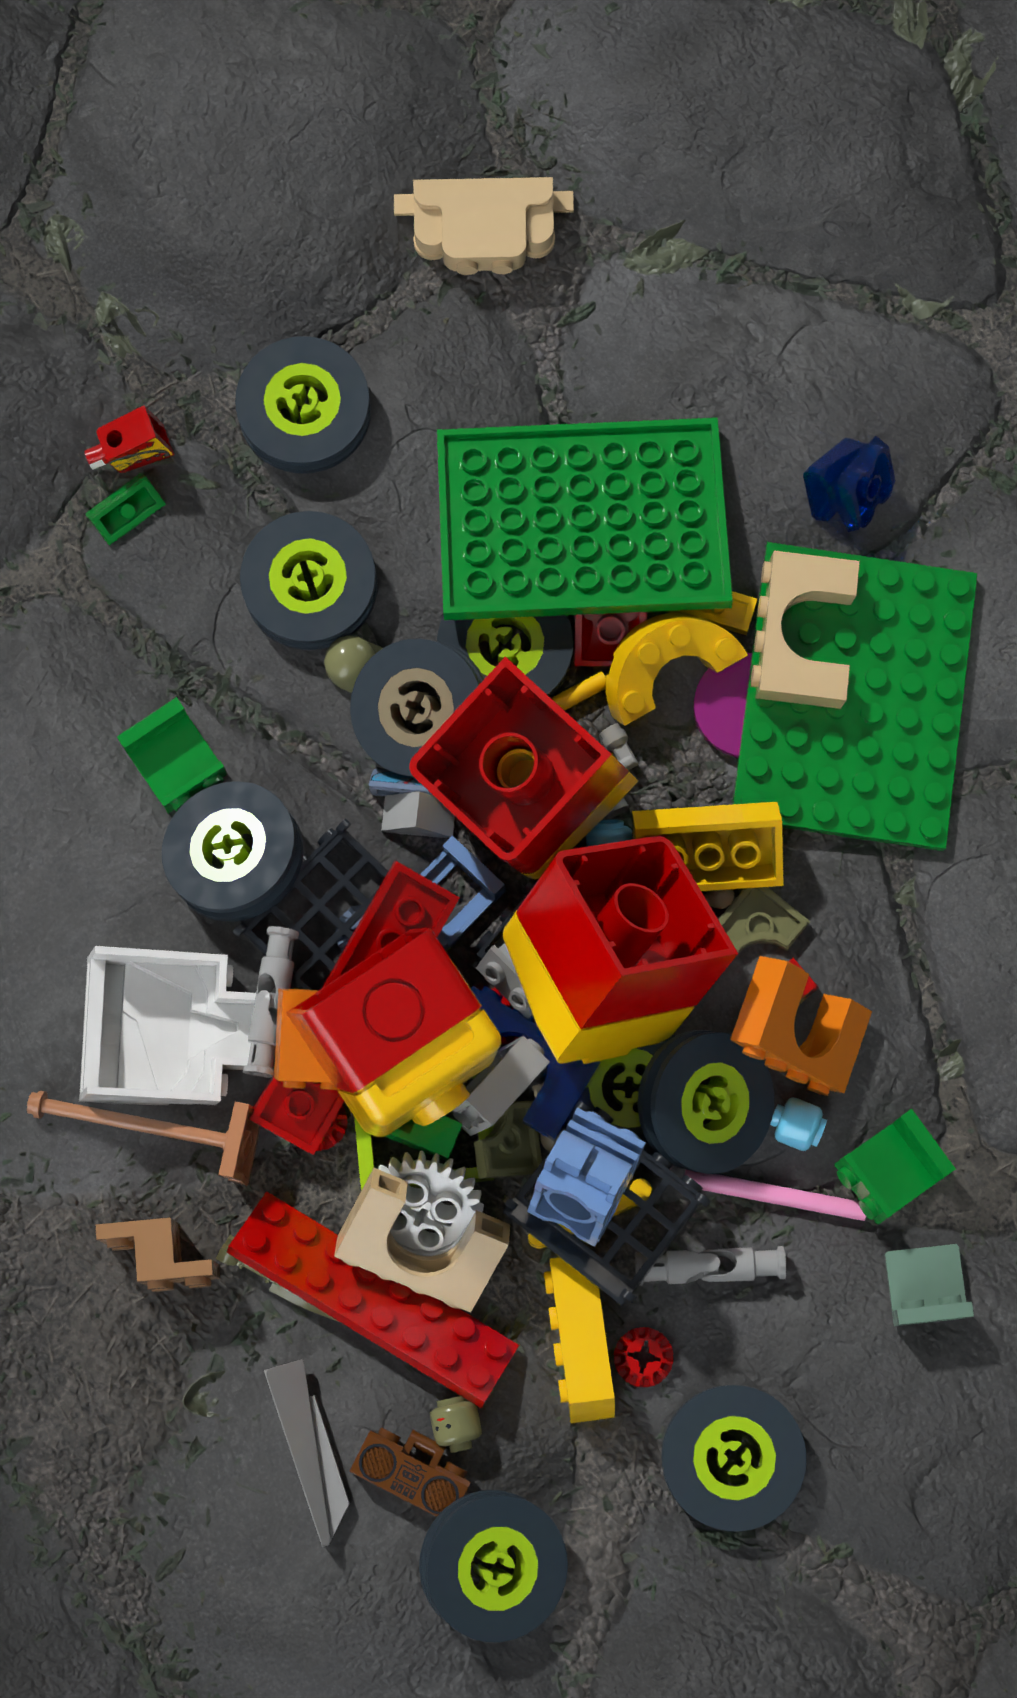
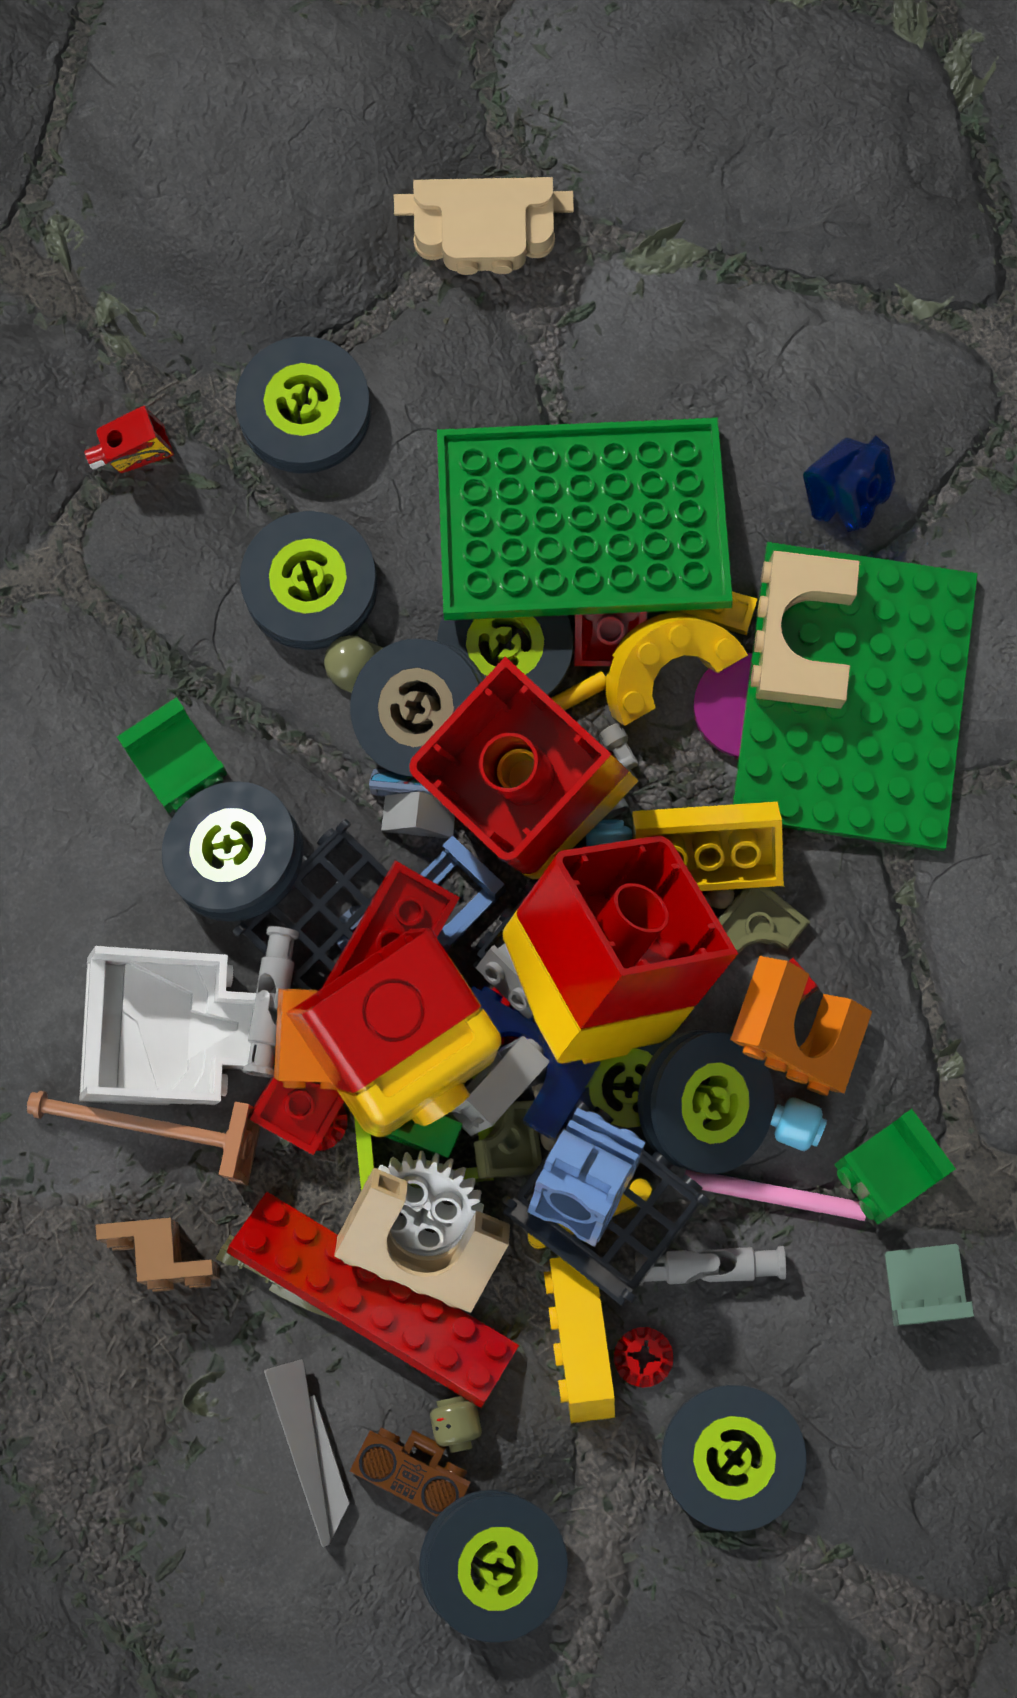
green slope [85,473,166,546] -> none

